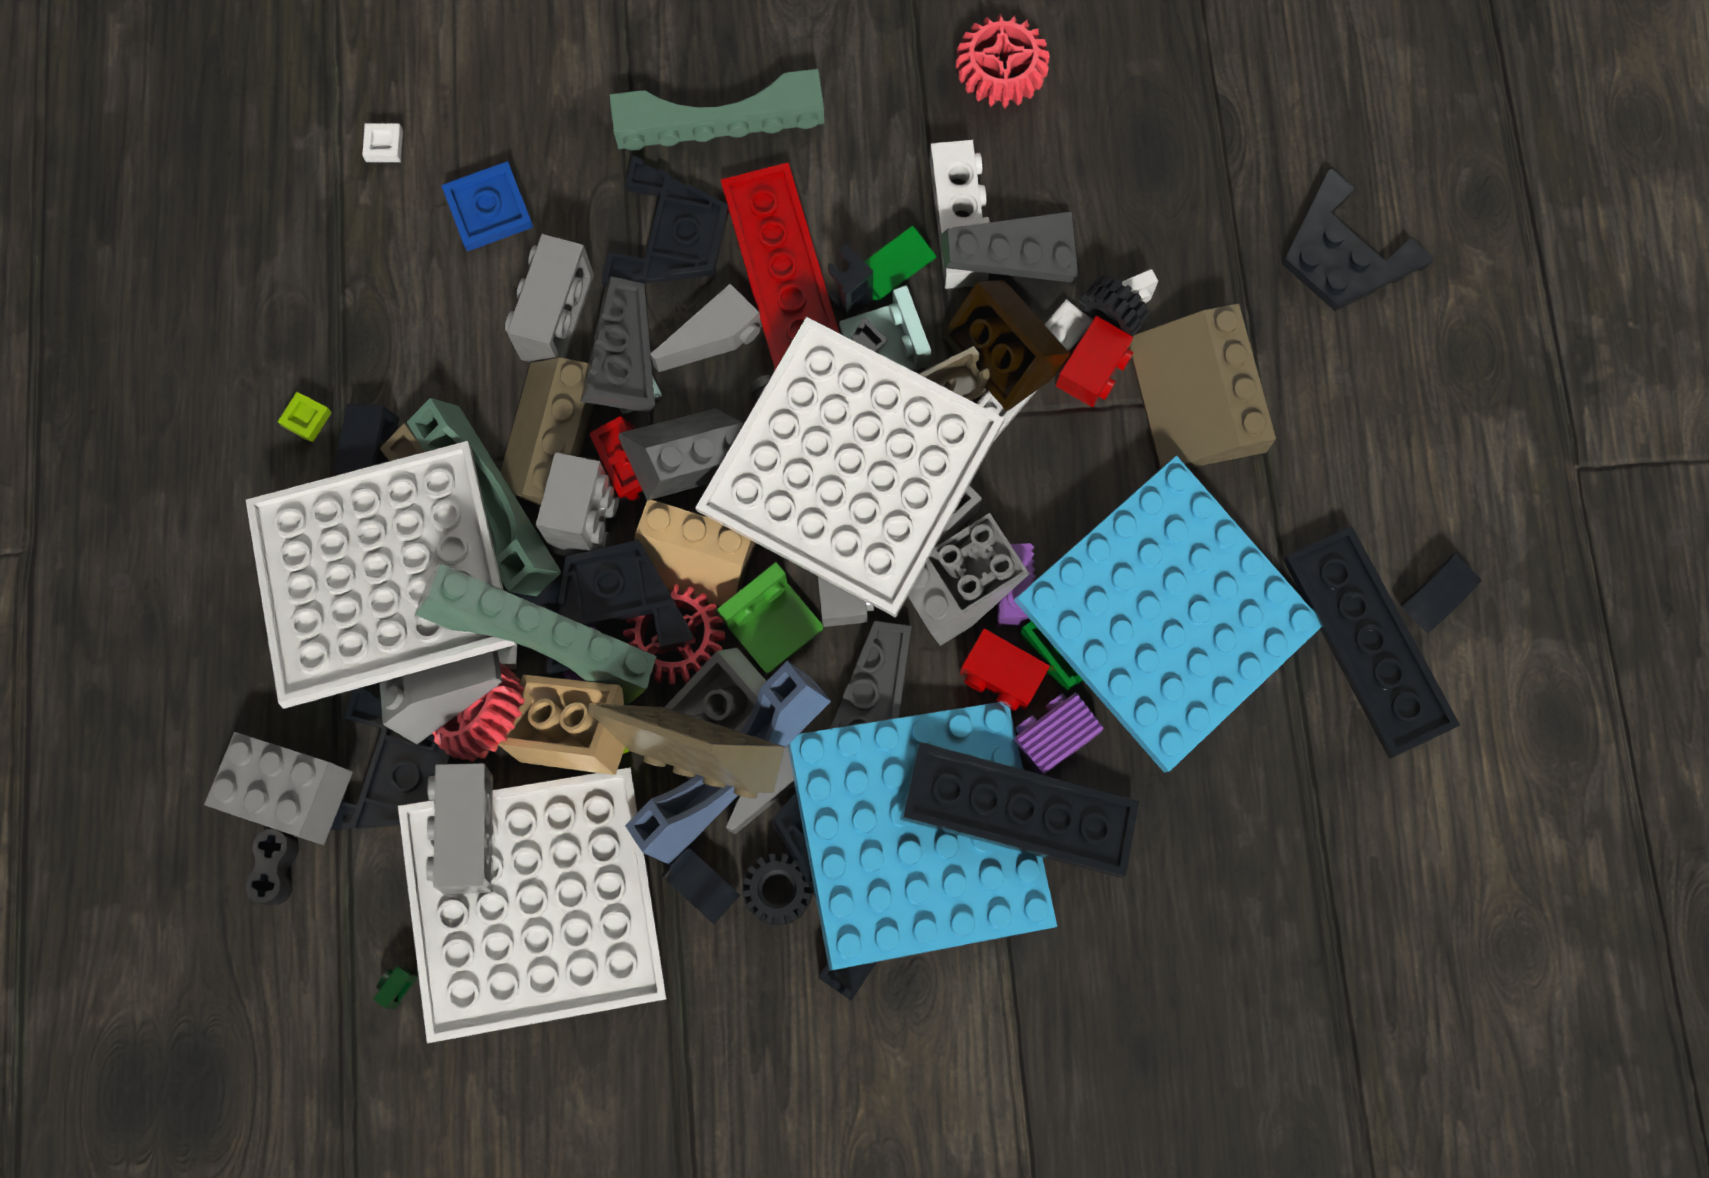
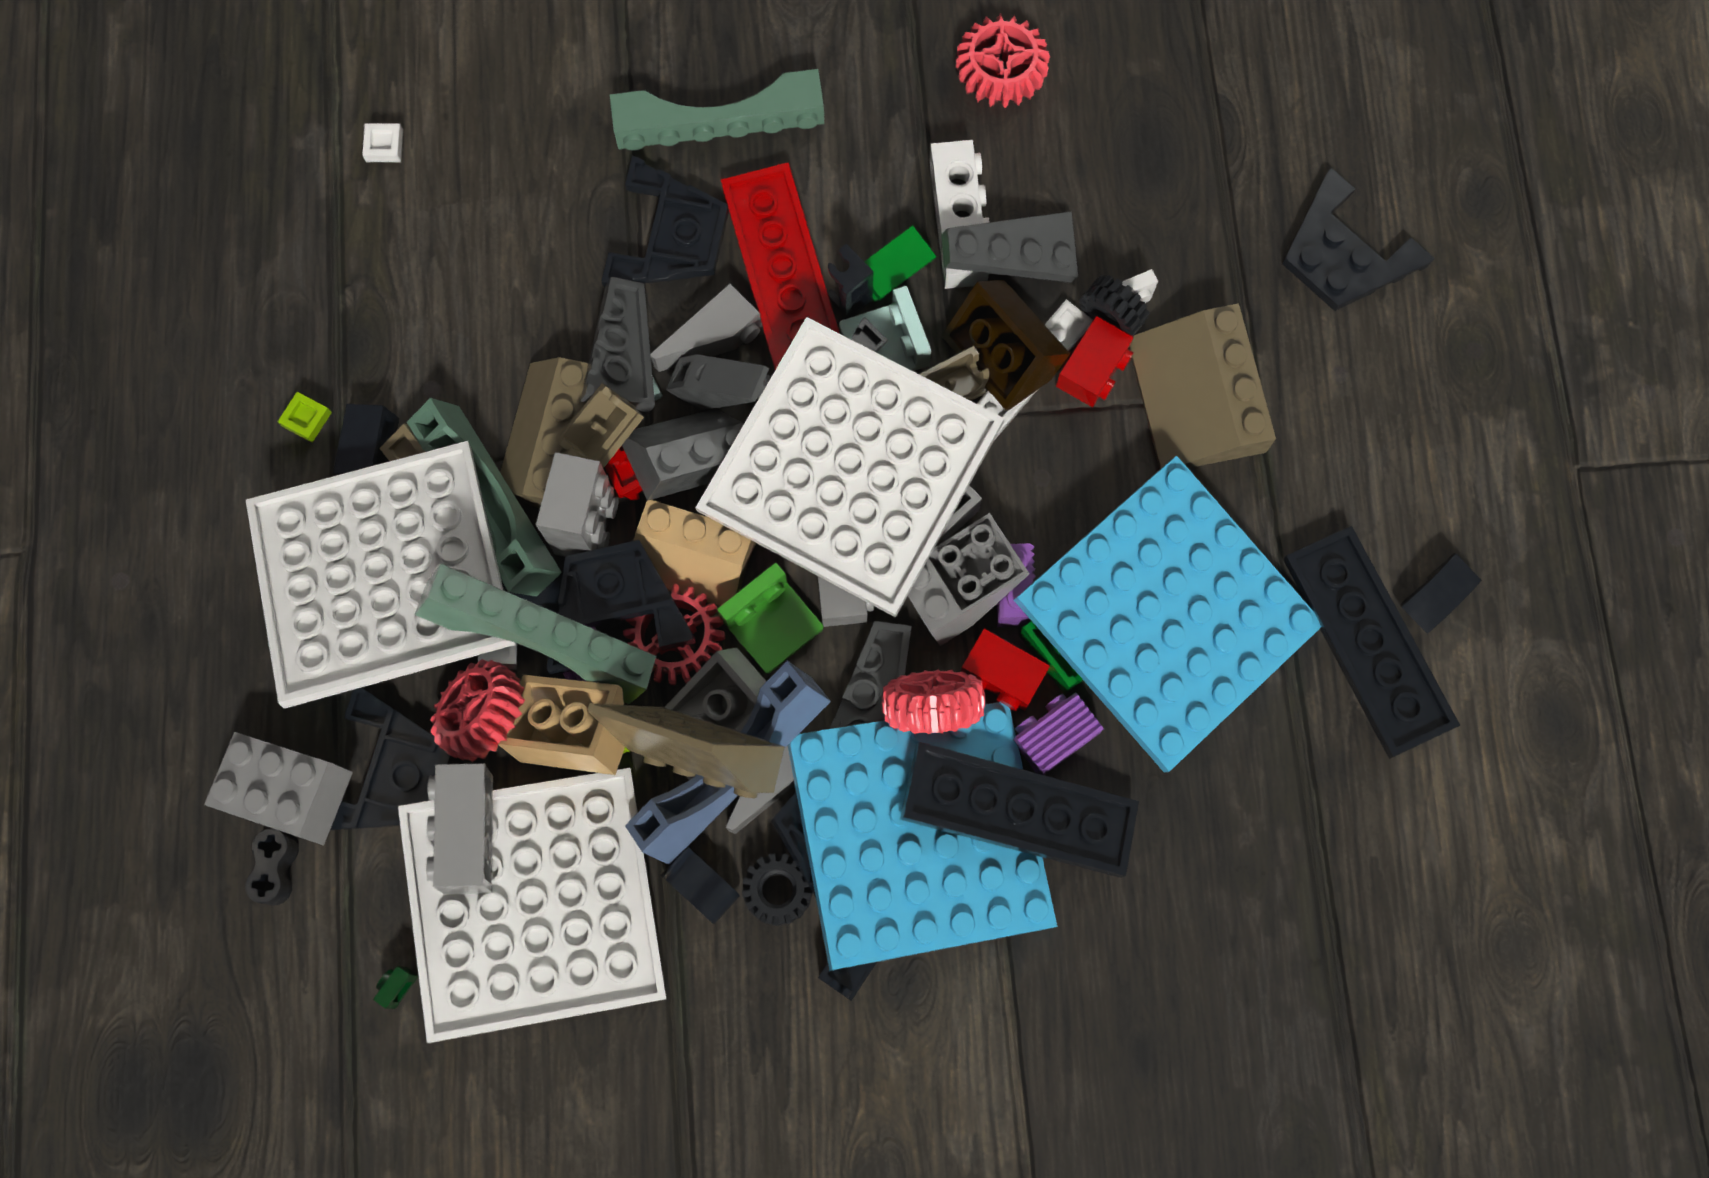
light grey slope [379,650,502,744] -> none
blue plate [441,161,533,252] -> none
light grey brick [505,234,594,363] -> none
none -> dark tan hinge [556,382,644,468]
none -> dark grey slope [666,354,769,410]
none -> coral gear [882,669,986,735]

